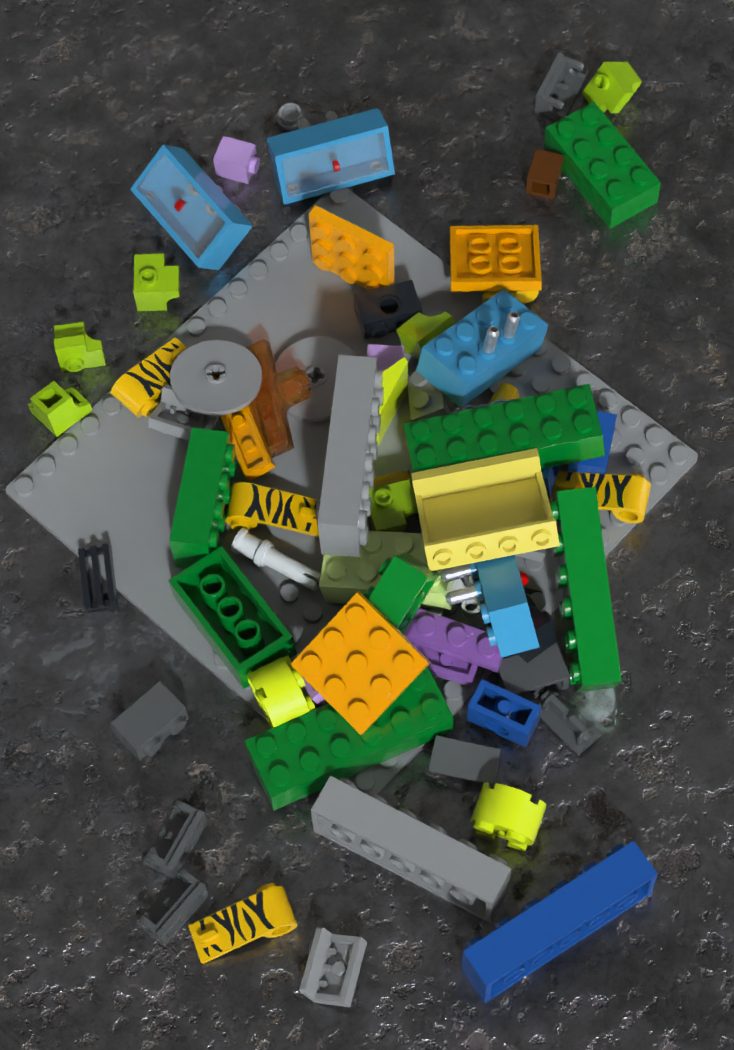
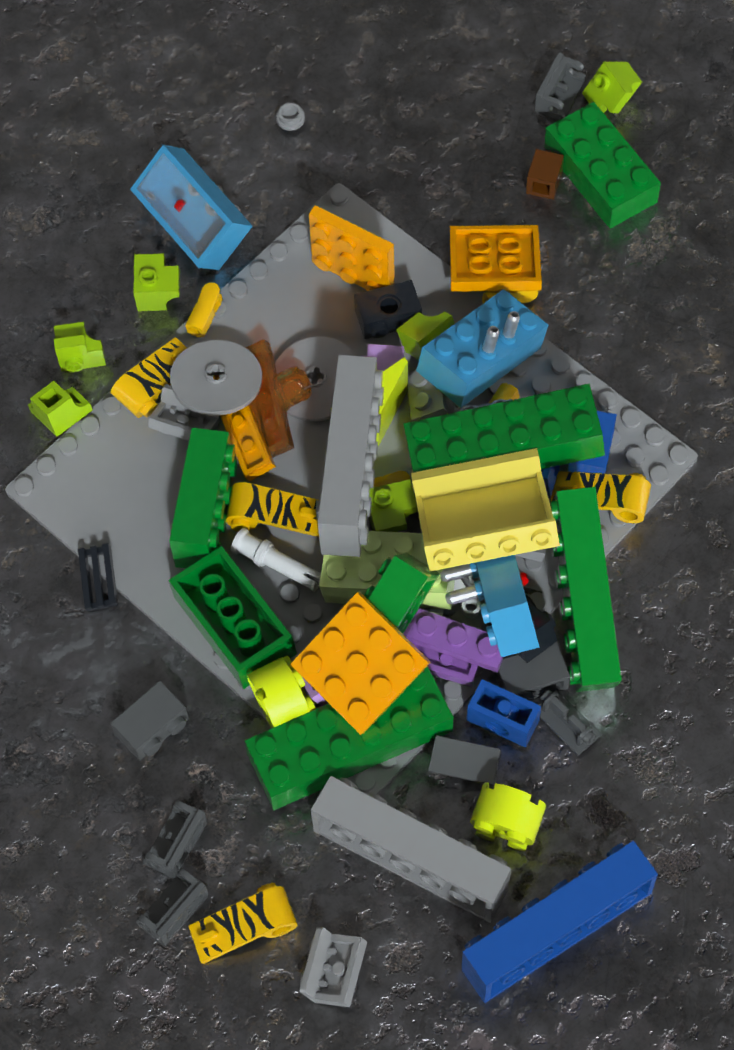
lavender brick [213,136,260,184] -> none
piece [266,108,395,205] -> none
none -> yellow bar [185,282,223,338]

